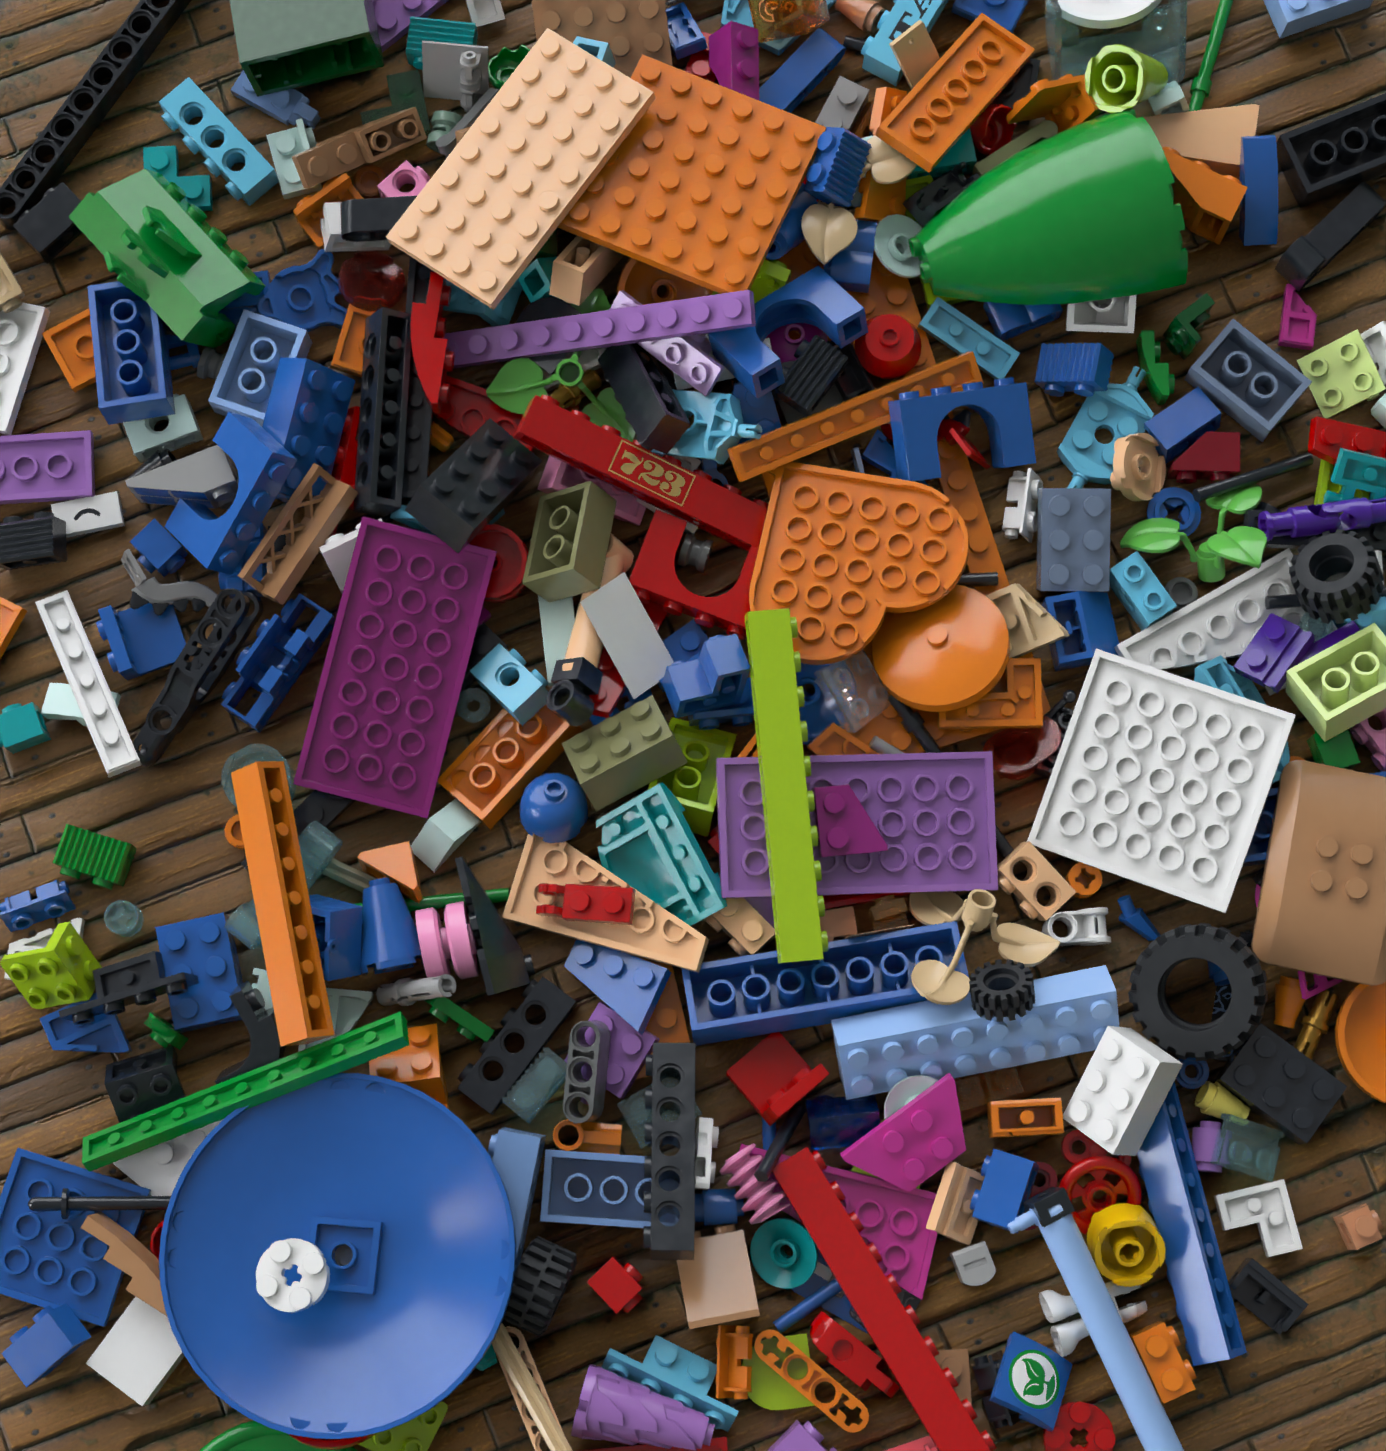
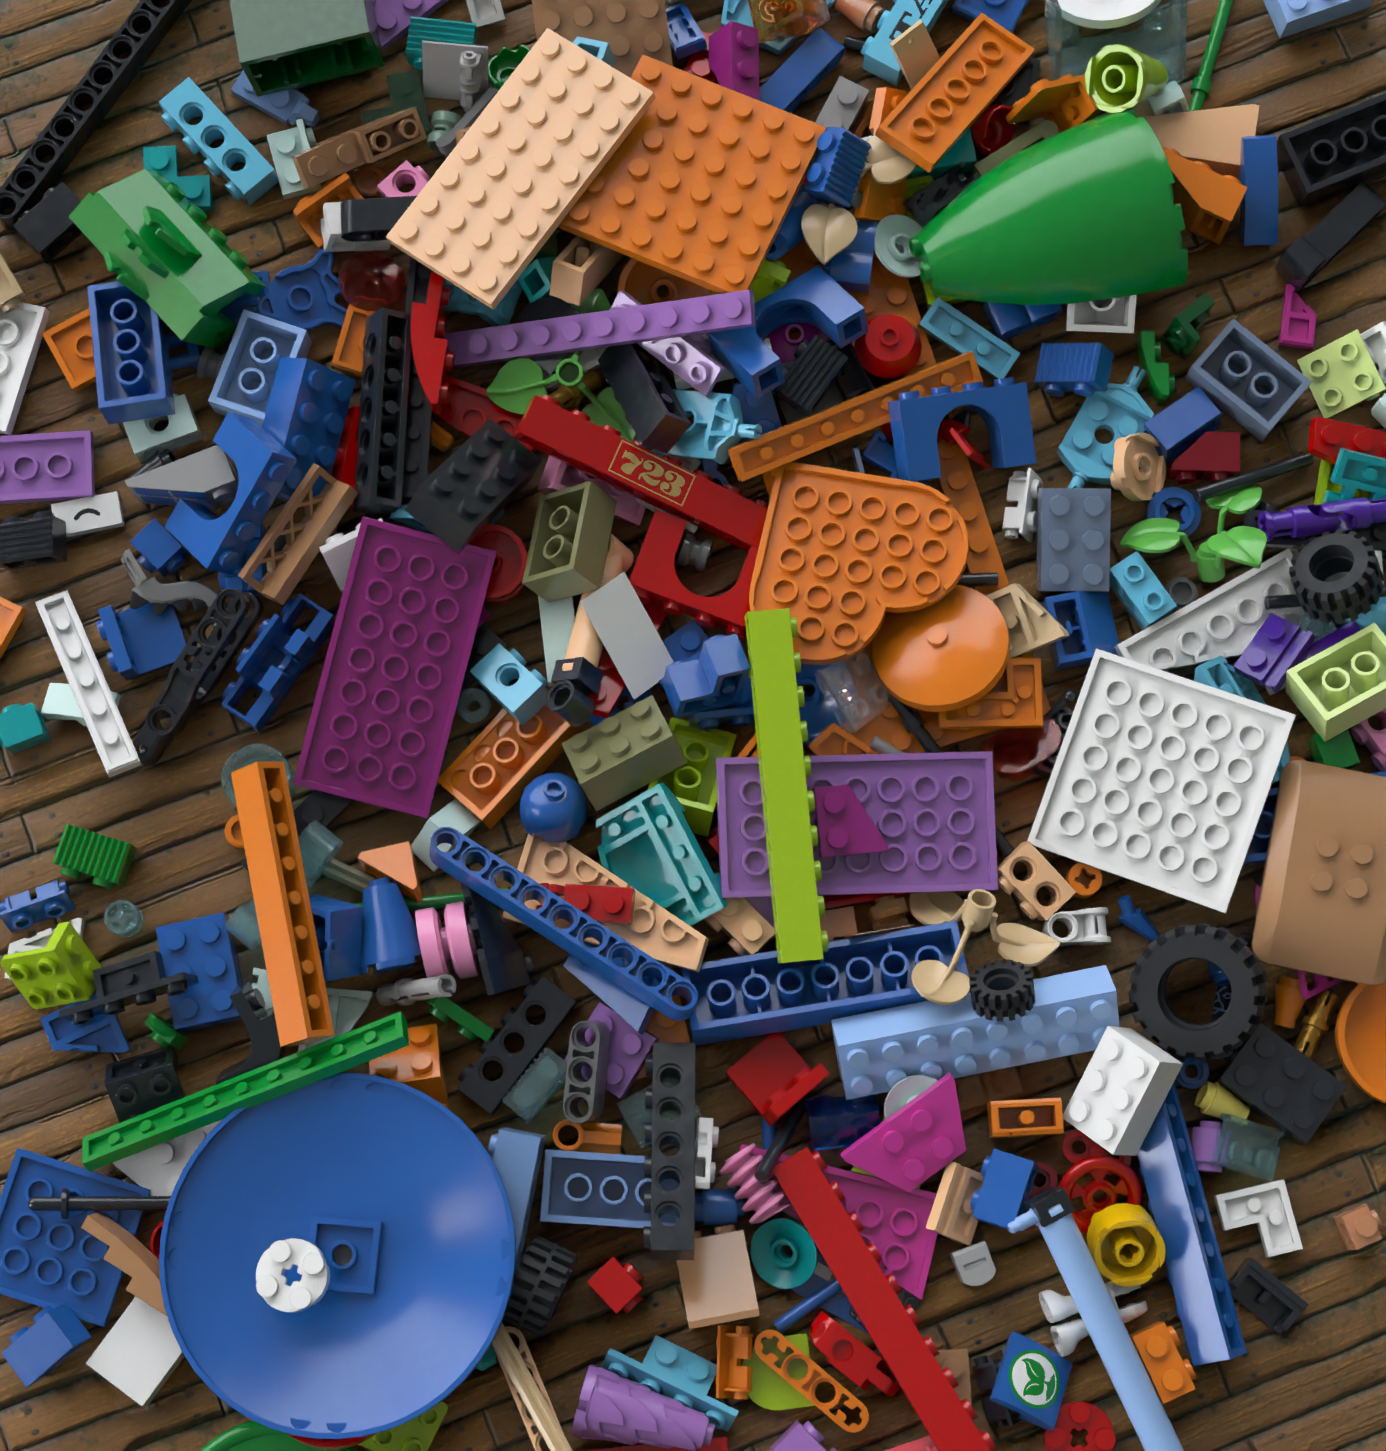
none -> blue beam [429,827,698,1021]

